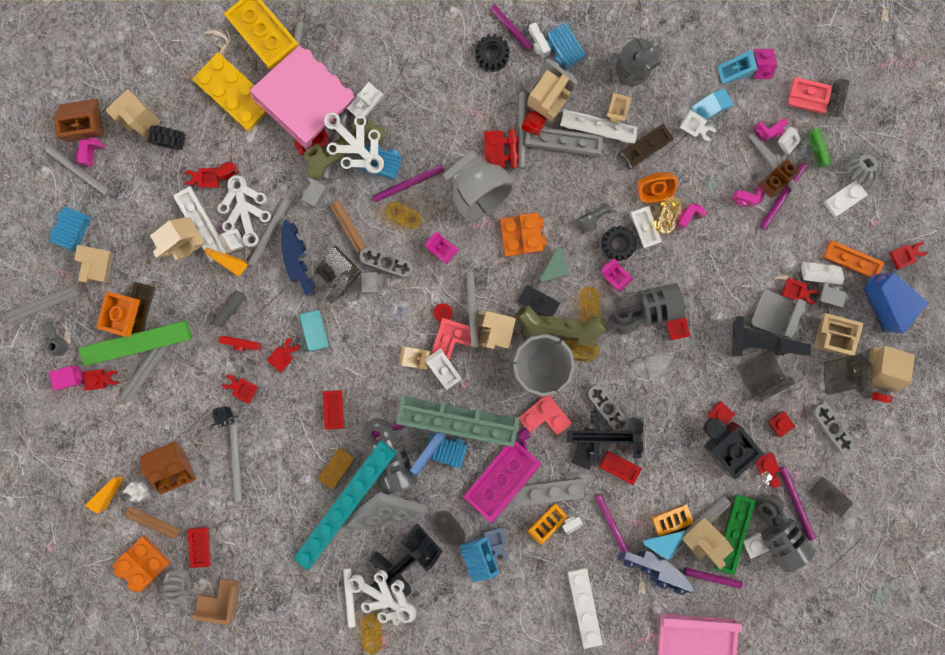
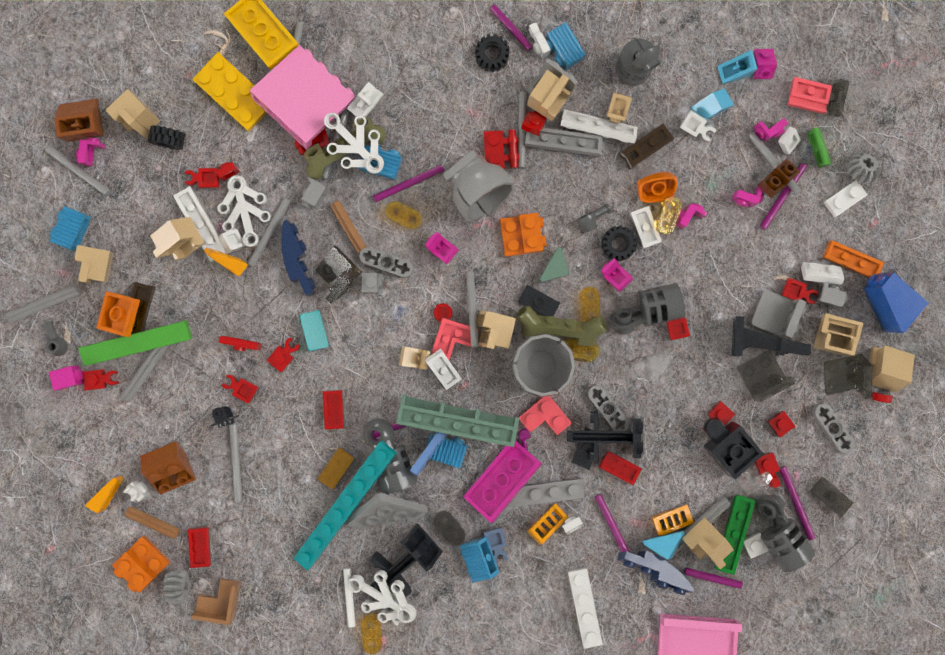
dark grey pin [213,290,247,327] -> none
red plate [889,242,928,270] -> none

